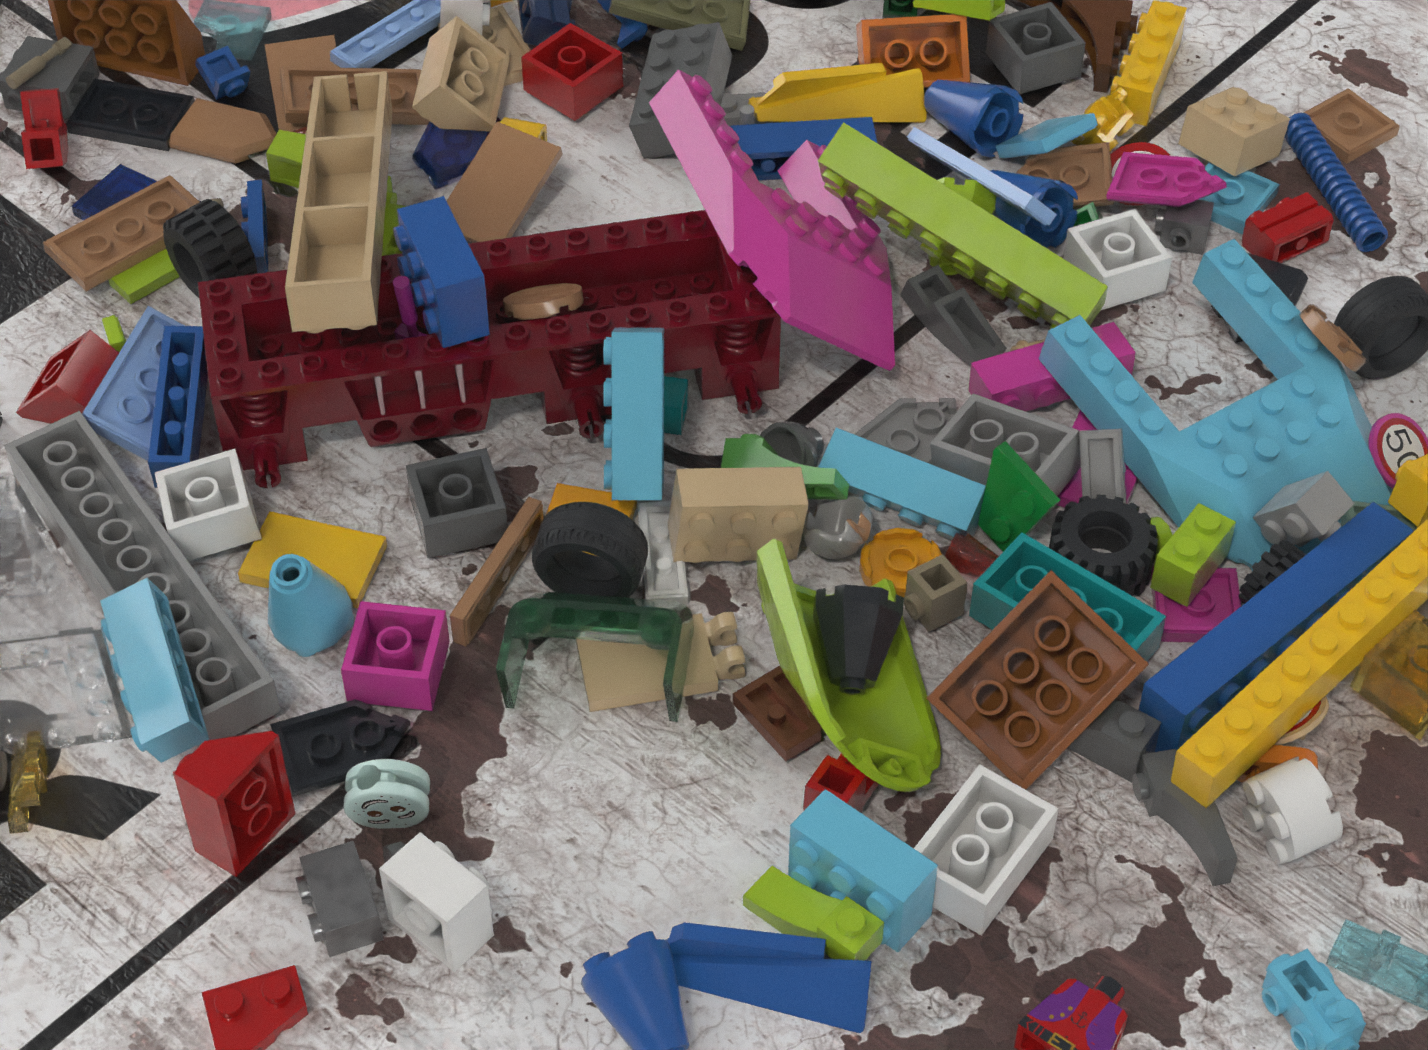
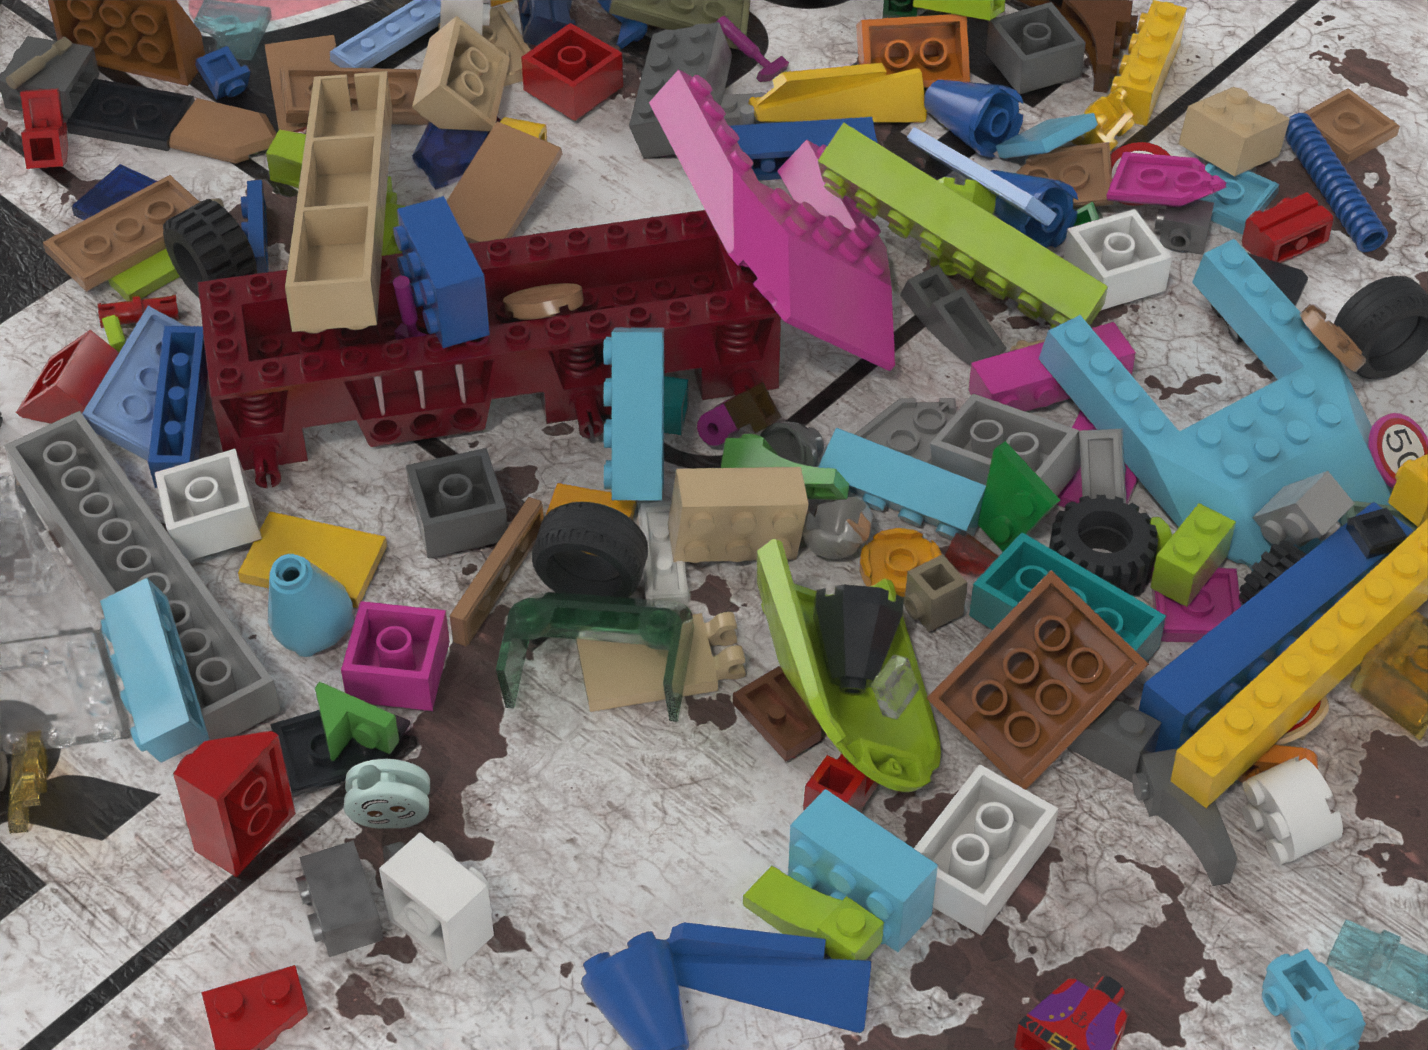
none -> red pin [97,295,179,328]
none -> bright green slope [315,682,399,761]
none -> leg [697,382,782,446]
none -> magenta piece [717,15,789,82]
none -> clear plate [871,655,919,719]
none -> black tile [1346,507,1407,559]

